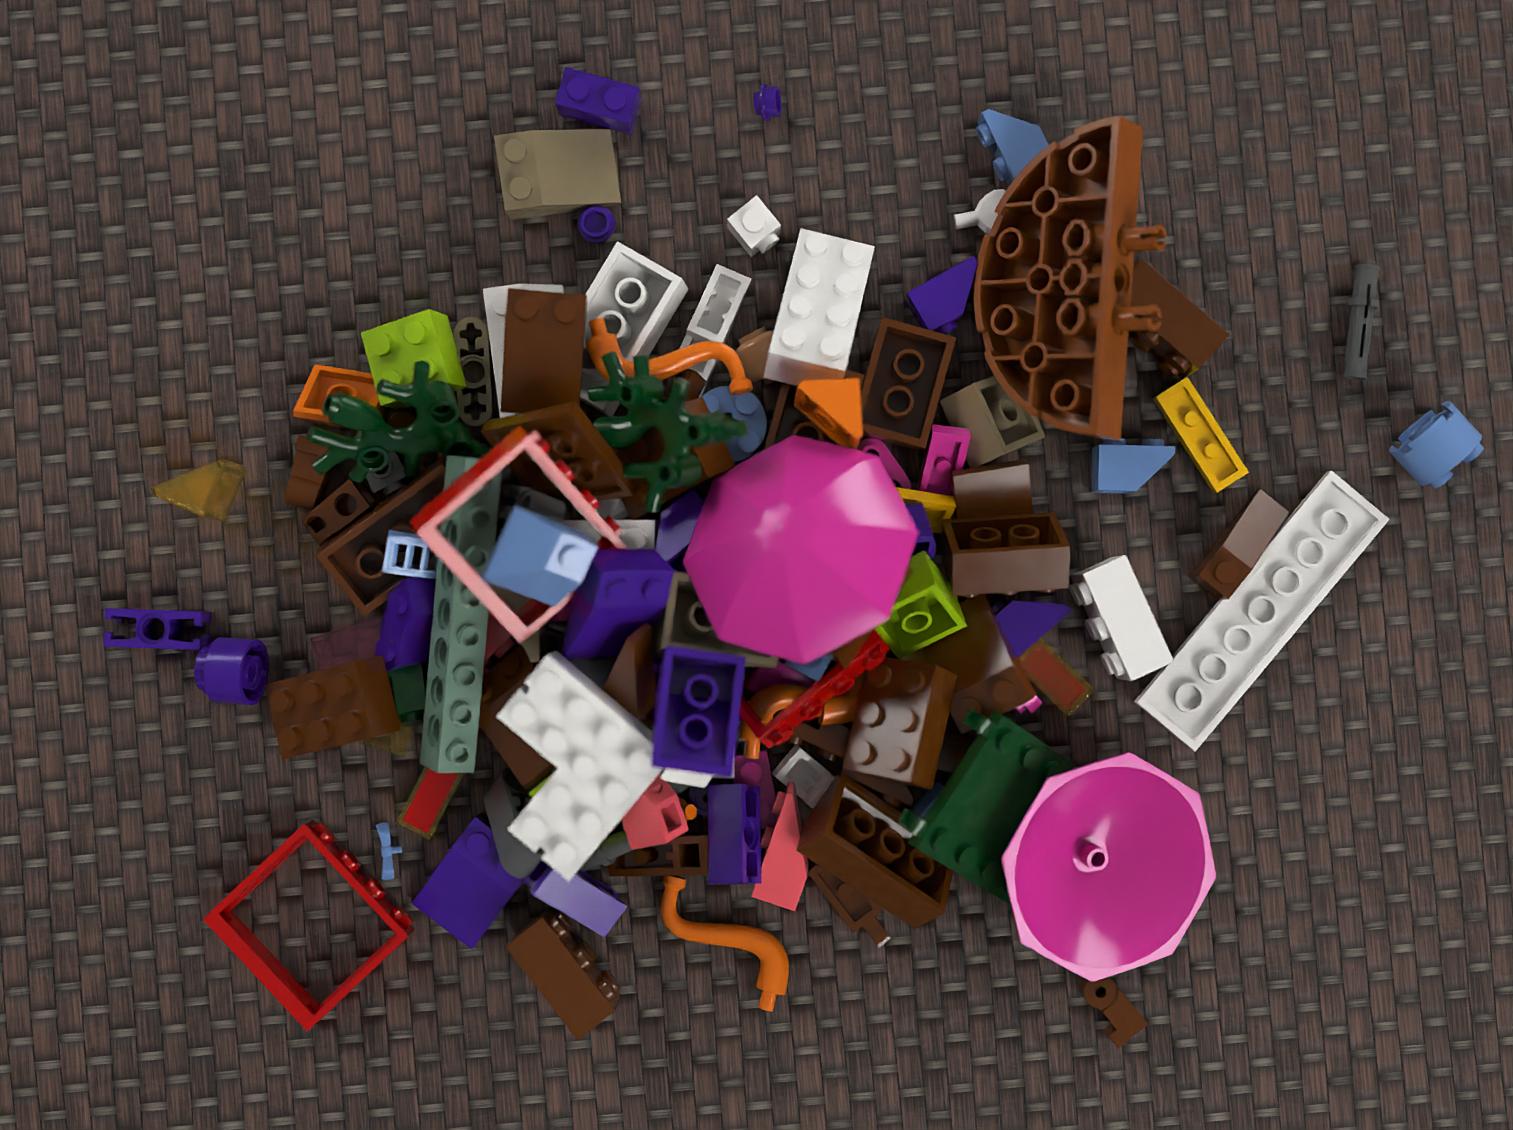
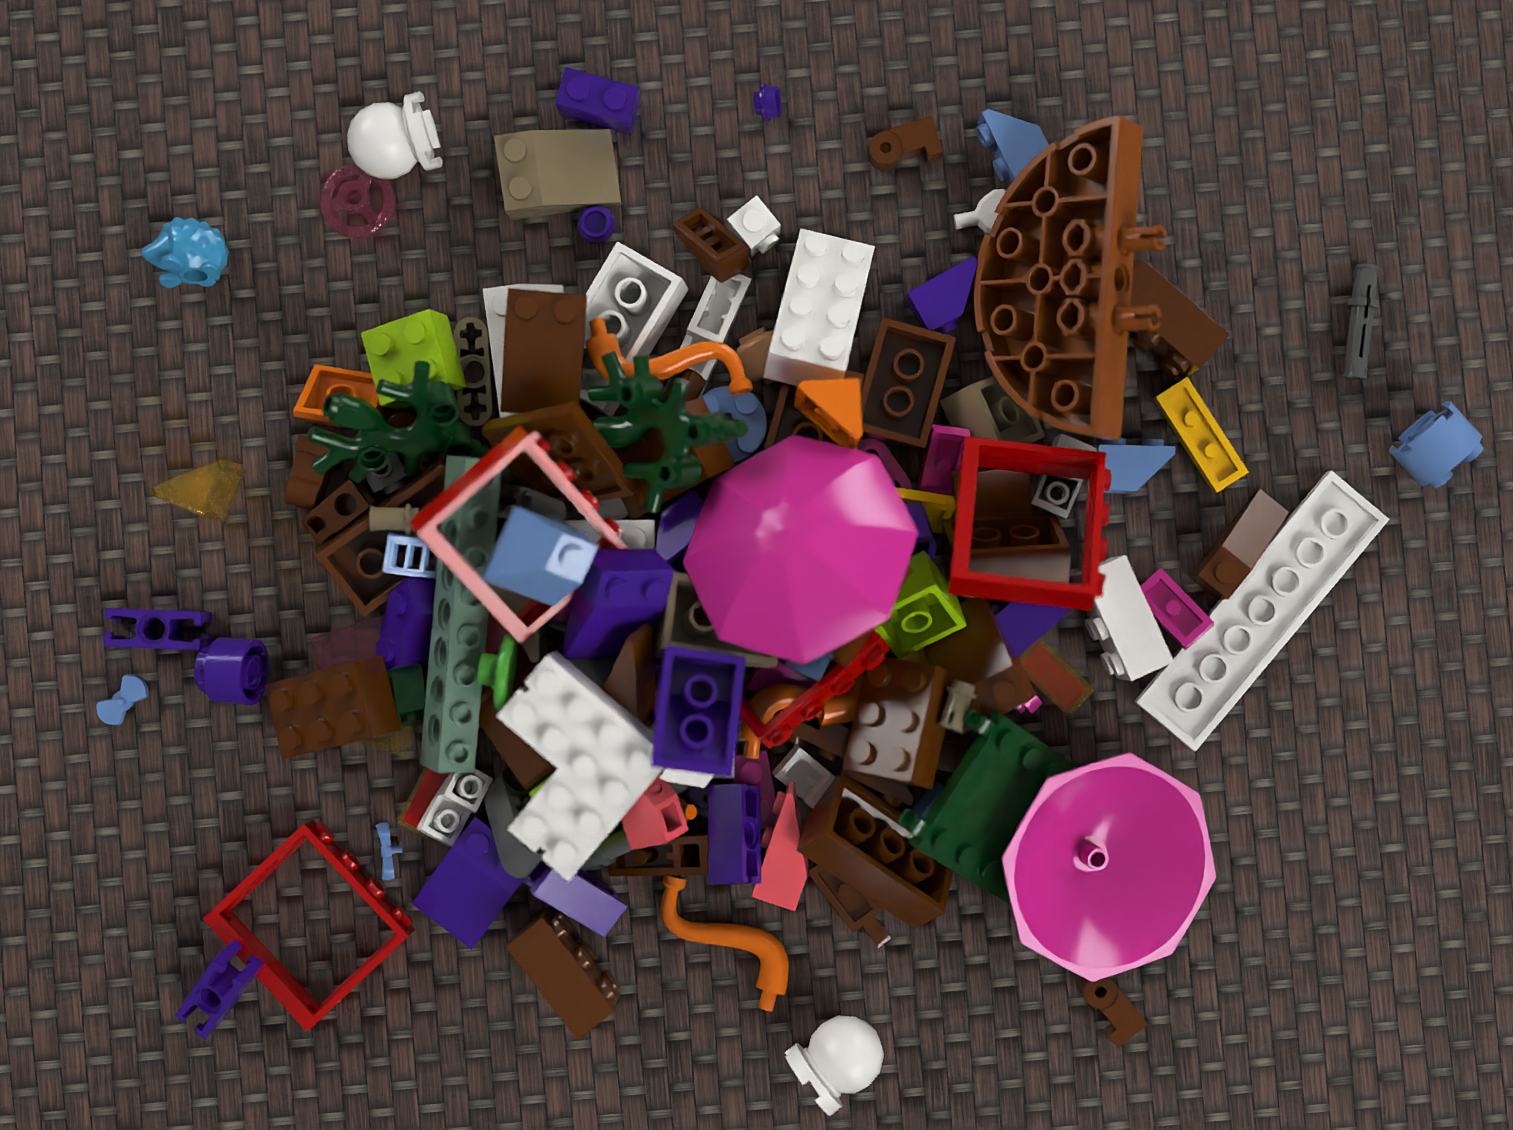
none -> medium blue piece [96,674,149,725]
none -> dark azure animal [141,217,229,288]
none -> dark purple piece [175,939,265,1040]
none -> clear pink piece [320,164,395,238]
none -> white tile [347,91,442,179]
none -> dark tan pin [369,504,419,535]
none -> white slope [416,768,493,847]
none -> bright green piece [477,633,518,711]
none -> reddish brown slope [672,208,749,283]
none -> white tile [785,1015,884,1116]
none -> reddish brown leg [868,116,943,171]
none -> dark tan pin [938,680,976,733]
none -> red window [948,436,1112,611]
none -> light grey slope [1030,433,1097,519]
none -> dark pink plate [1140,568,1214,651]

